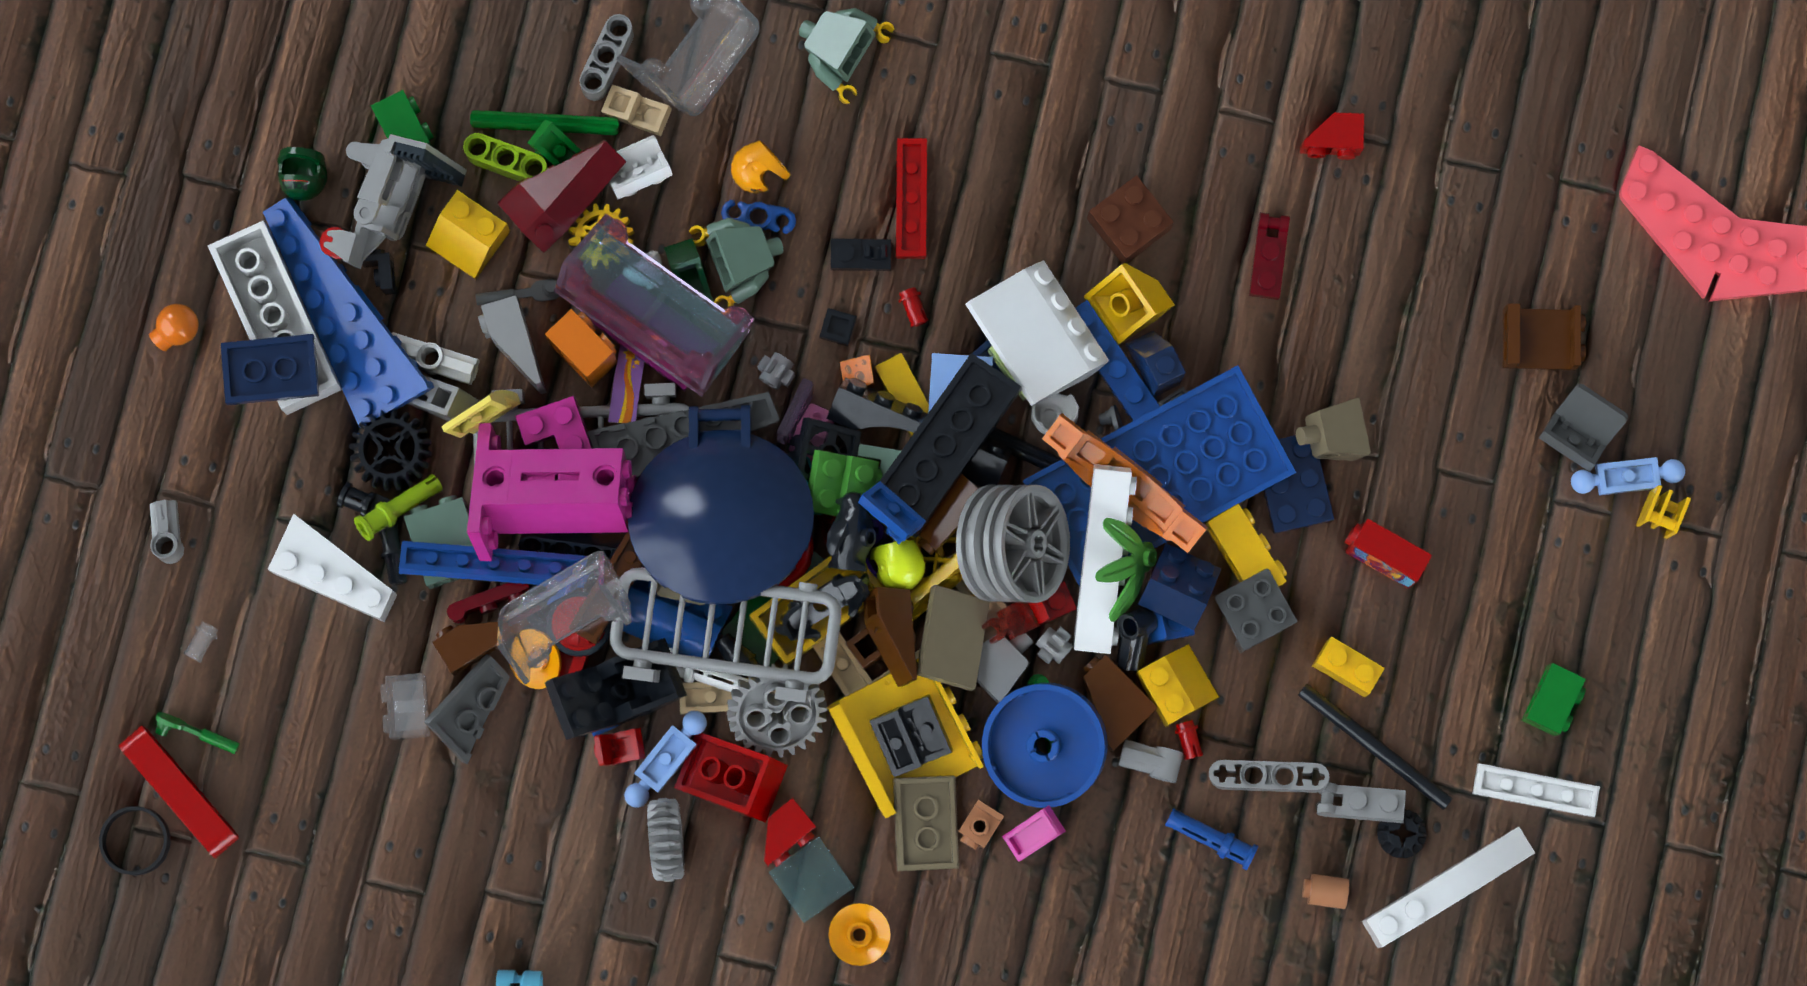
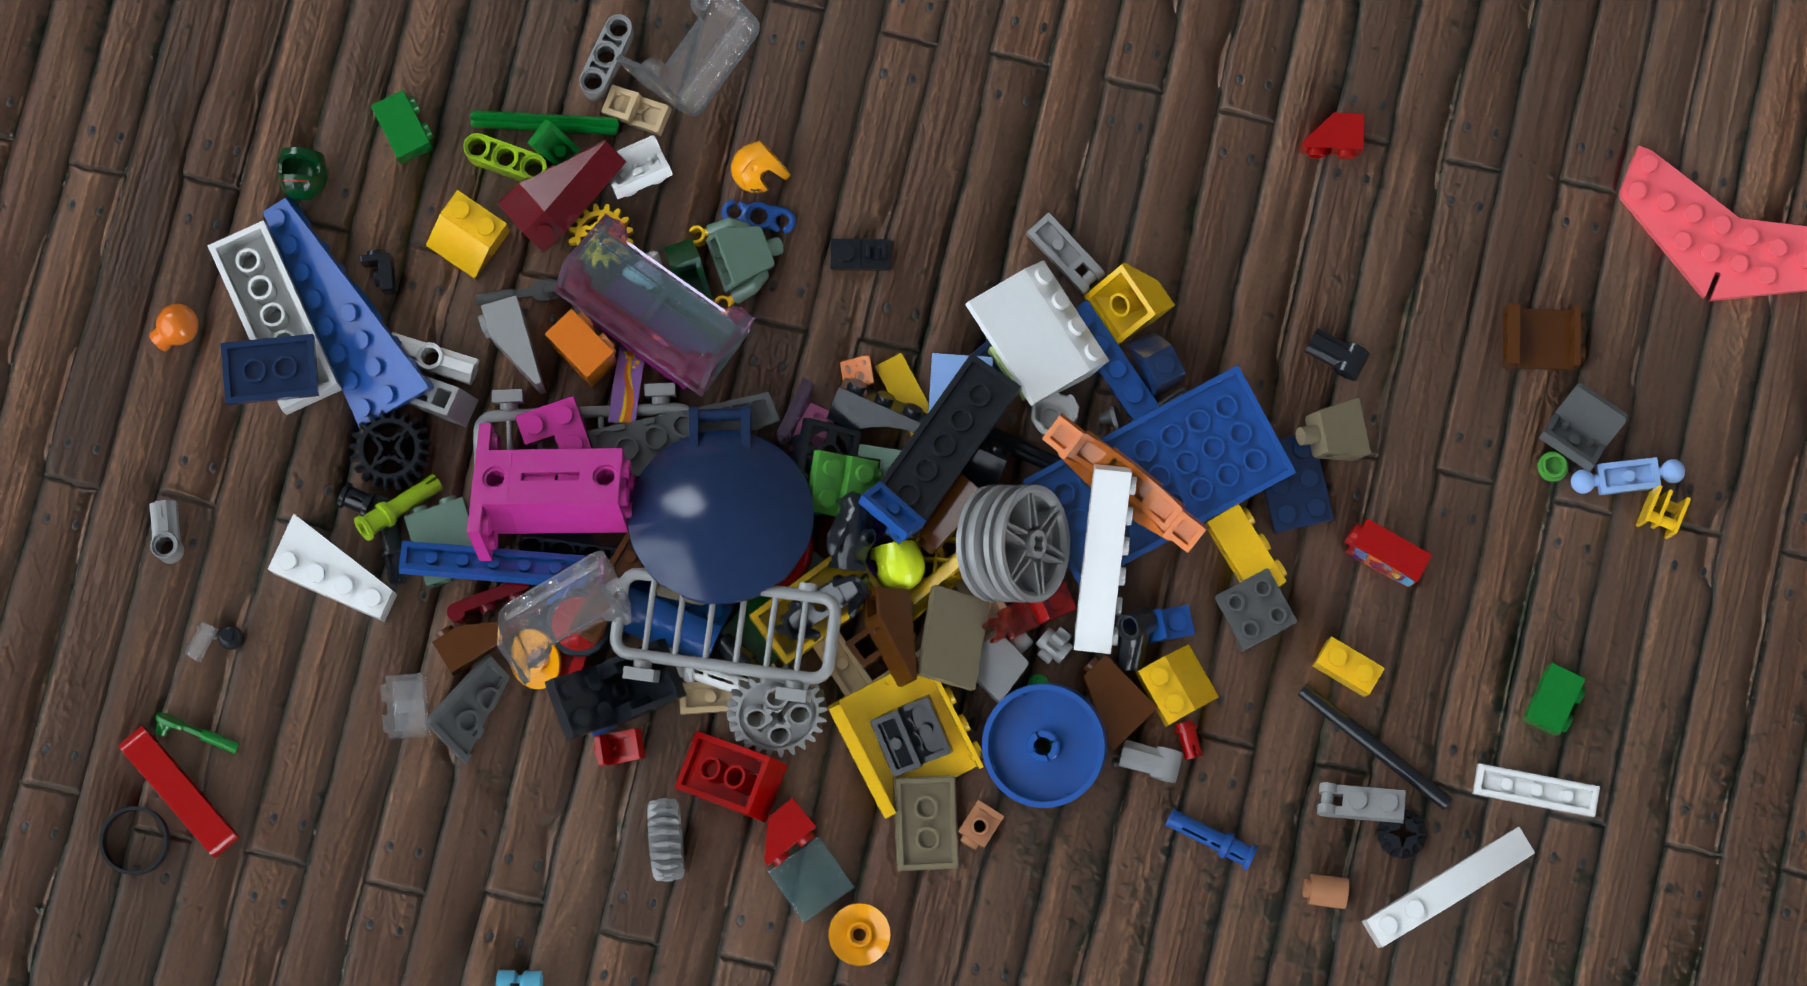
light grey container [320,134,467,269] -> none
light yellow slope [442,390,521,438] -> none
light blue plate [624,711,707,808] -> none
light grey gear [757,352,795,390] -> none
sand green torso [799,8,894,104] -> none
black tile [819,308,857,346] -> none
red plate [896,138,927,259] -> none
red pin [898,287,929,328] -> none
dark pink tile [1002,805,1066,862] -> none
copper brick [1087,175,1174,264] -> none
bright green plant [1095,518,1157,622] -> none
dark blue brick [1138,543,1221,630] -> none
light grey beam [1209,760,1330,793] -> none
dark red plate [1249,212,1290,300] -> none
none -> black piece [218,625,244,650]
none -> light grey plate [1026,212,1106,295]
none -> black piece [1305,328,1370,381]
none -> bright green plate [1537,451,1568,482]

